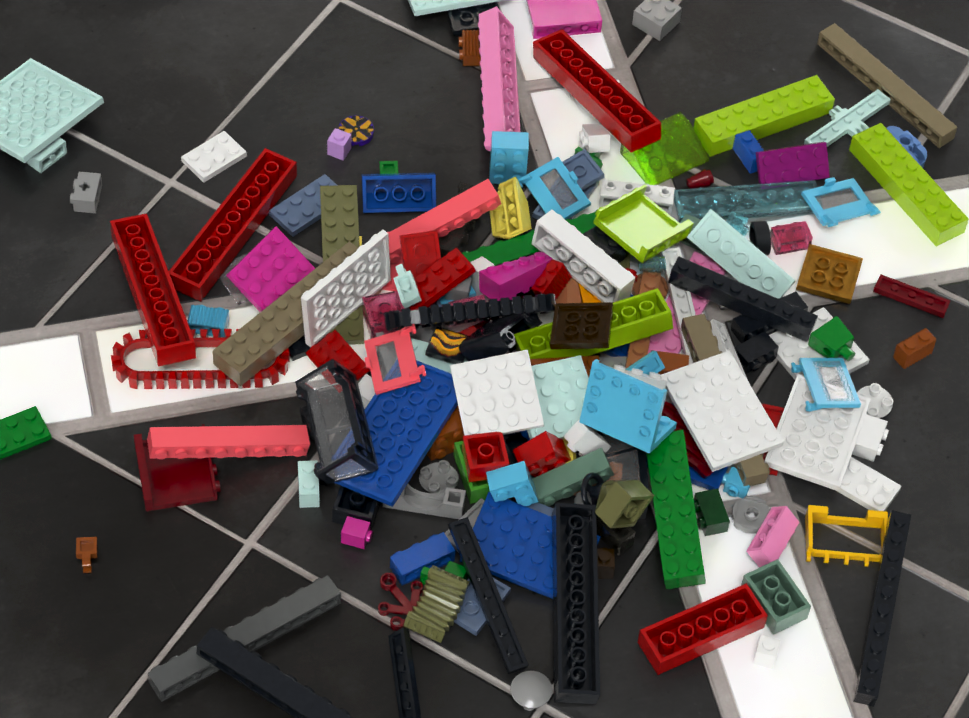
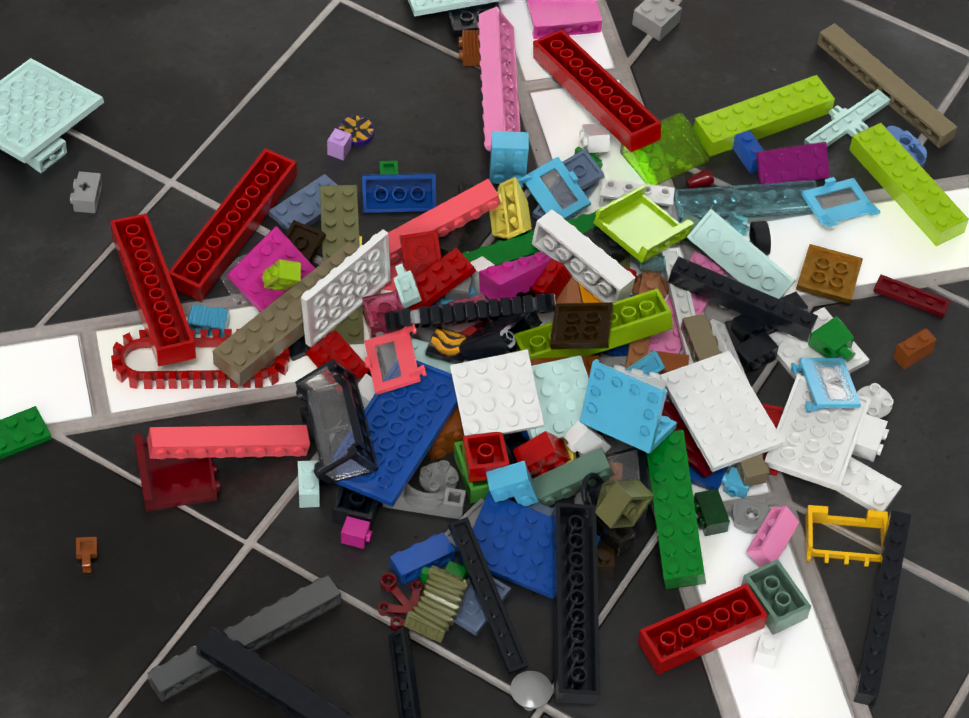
white plate [181,131,247,183] -> none
clear pink brick [770,221,813,255] -> none
none -> lime brick [262,259,301,291]
none -> dark brown plate [285,220,326,263]

